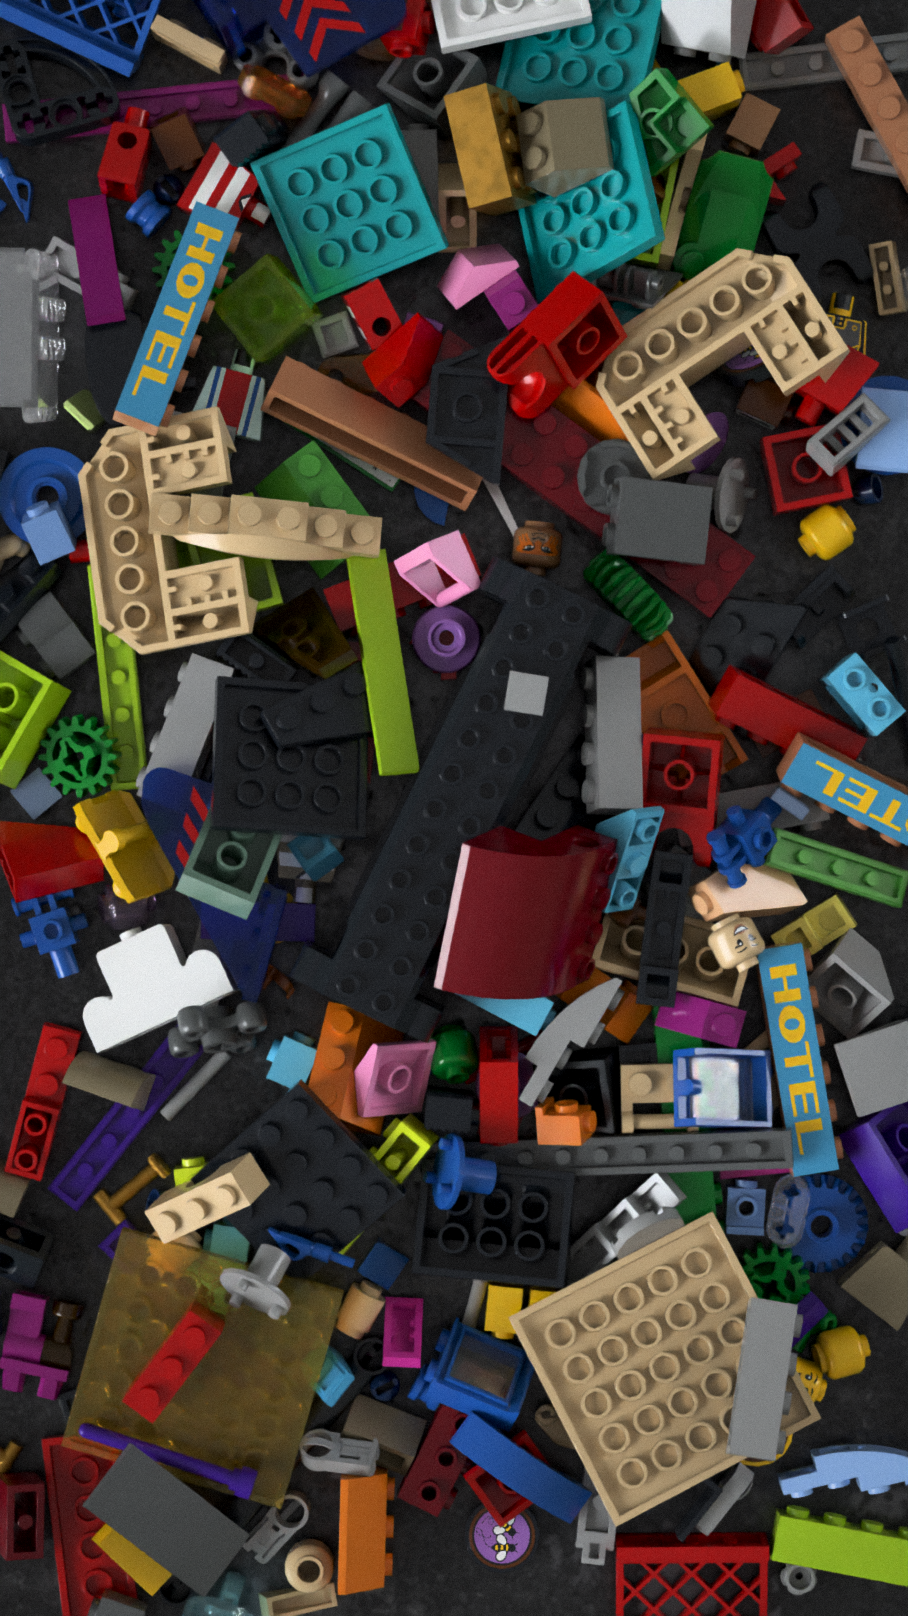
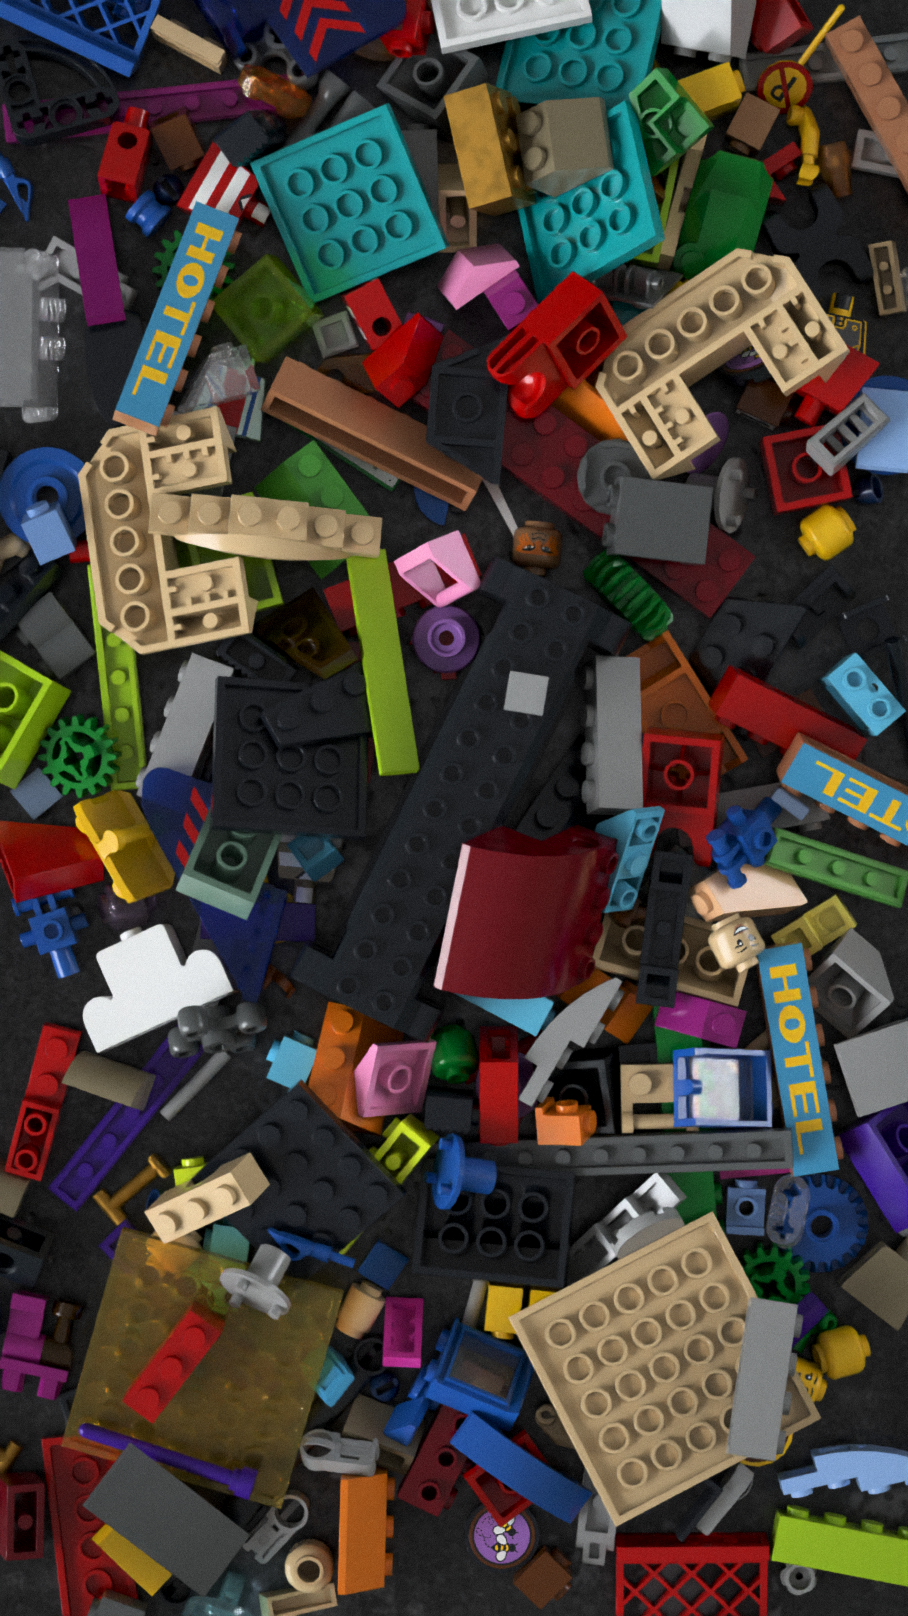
yellowish green slope [63,389,106,434] -> none
none -> clear slope [177,342,260,414]
none -> blue slope [383,1396,430,1446]
none -> reddish brown brick [513,1543,573,1610]
none -> piece [757,4,845,114]
none -> yellow arm [786,105,820,186]
none -> clear orange cone [815,140,853,198]

